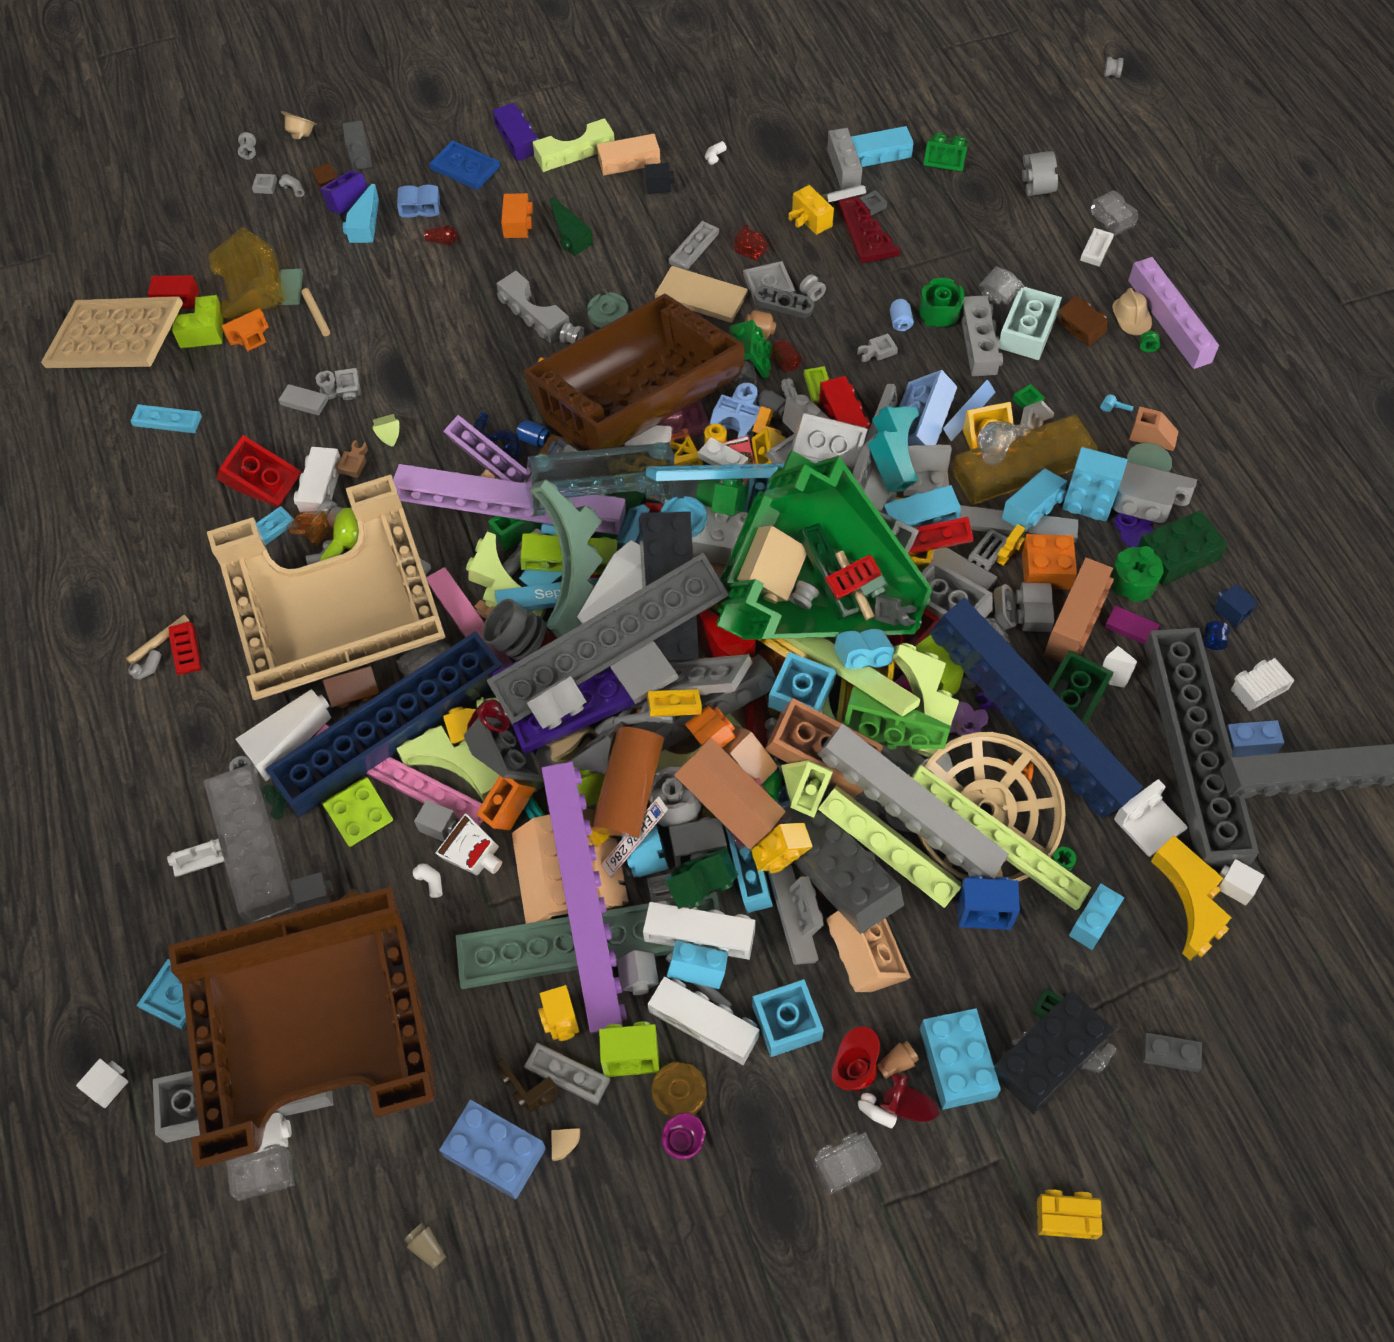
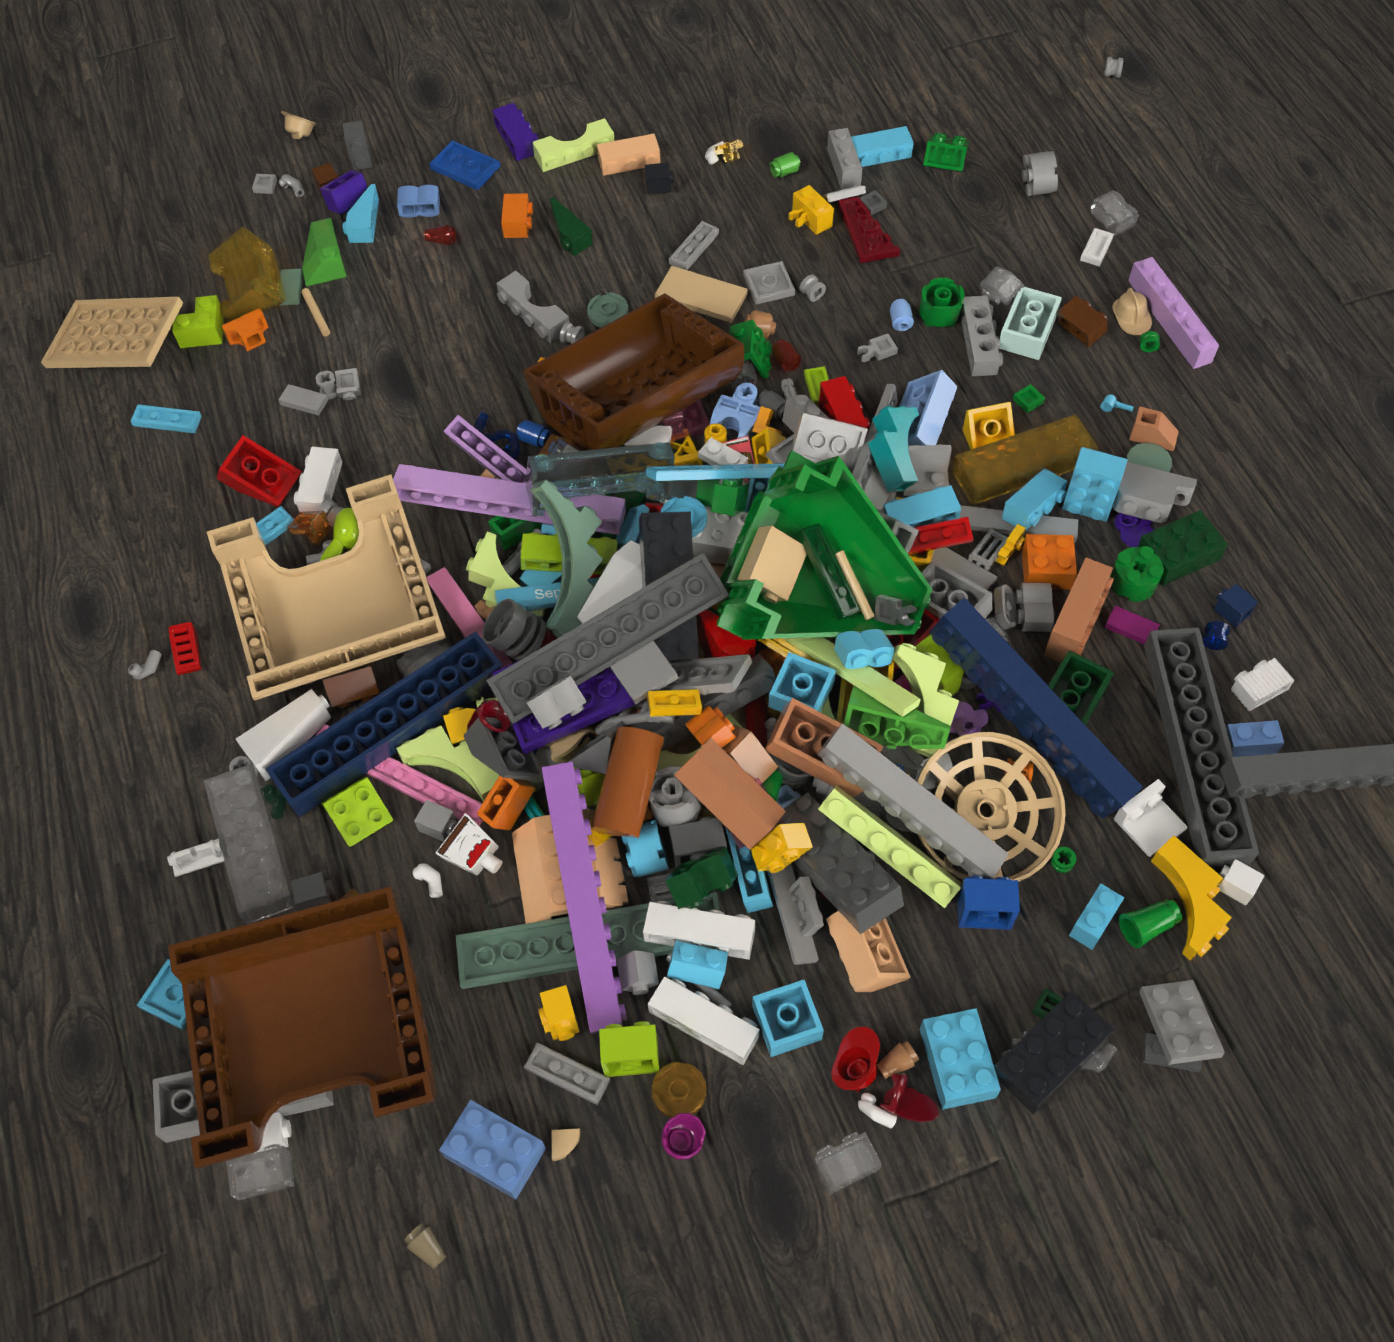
white brick [76,1059,129,1108] -> none
tan bar [126,615,190,665] -> none
red brick [148,275,199,309] -> none
light grey bush [238,132,256,159] -> none
medium nougat plate [336,440,368,478] -> none
yellowish green tile [372,414,399,447] -> none
dark brown bracket [497,1059,558,1112] -> none
white sticker [602,796,668,878] -> none
clear red brick [735,224,768,261] -> none
dark grey beam [754,285,814,318] -> none
yellowish green slope [781,760,833,818] -> none
light grey wheel [789,580,819,610] -> none
red slope [825,555,882,600] -> none
sand green plate [860,575,888,598] -> none
yellowish green tile [911,765,1091,910] -> none
light blue sticker [943,380,995,441] -> none
clear piece [977,421,1031,465] -> none
light grey bracket [1020,401,1054,440] -> none
yellow brick [1037,1190,1102,1239] -> none
white slope [1102,646,1137,688] -> none
none -> bright green wedge [302,218,347,286]
none -> clear yellow tile [715,139,743,163]
none -> bright green brick [770,152,800,178]
none -> green plant [1119,899,1182,949]
none -> light grey plate [1139,980,1225,1065]

